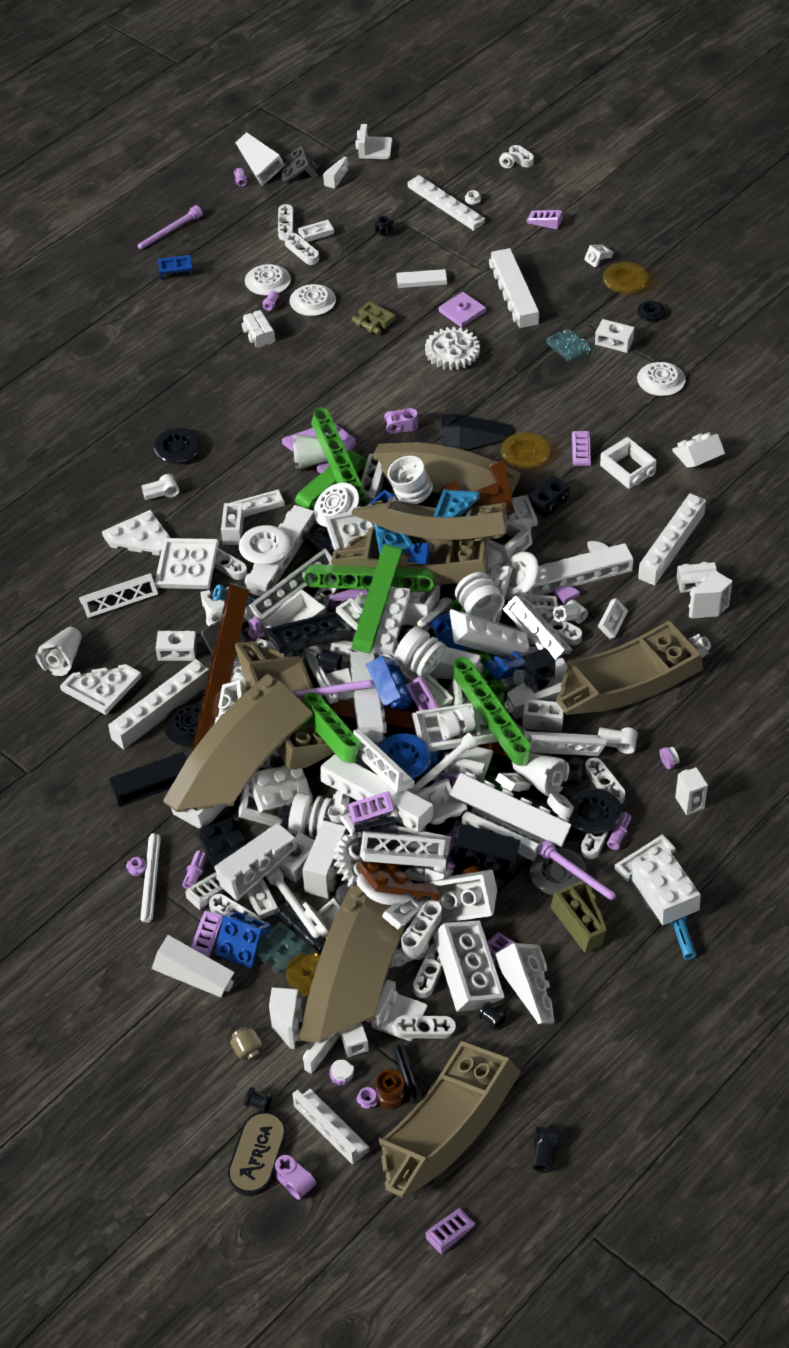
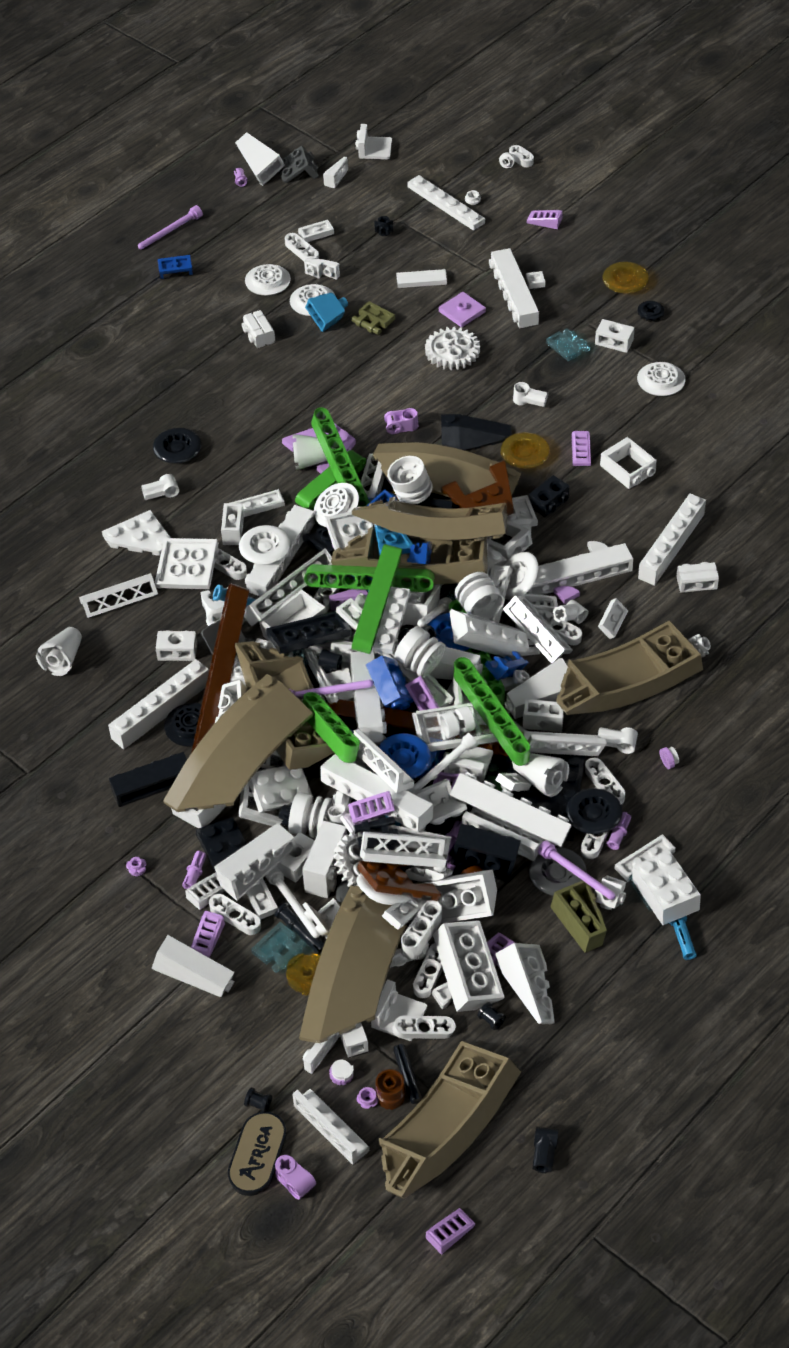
white plate [60,664,142,715] -> none
white axle [141,833,161,923] -> none
blue bracket [215,911,272,968] -> none
dark tan head [230,1027,263,1061] -> none
lavender axle [248,617,263,641] -> none
lavender pin [262,290,279,311] -> none
white slope [269,987,304,1049] -> none
white beam [278,204,293,241] -> none
dark azure wing [433,490,480,517] -> none
black brick [524,647,556,693] -> none
white beam [547,792,574,818] -> none
white bracket [585,244,614,267] -> none
white slope [672,432,725,467] -> none
white brick [675,768,708,815] -> none
white slope [689,570,732,618] -> none
none -> white slope [304,259,340,280]
none -> dark azure torso [305,293,348,332]
none -> white tile [432,982,452,1010]
none -> white piece [513,382,548,407]
none -> white plate [526,271,545,289]
none -> white brick [594,875,627,910]

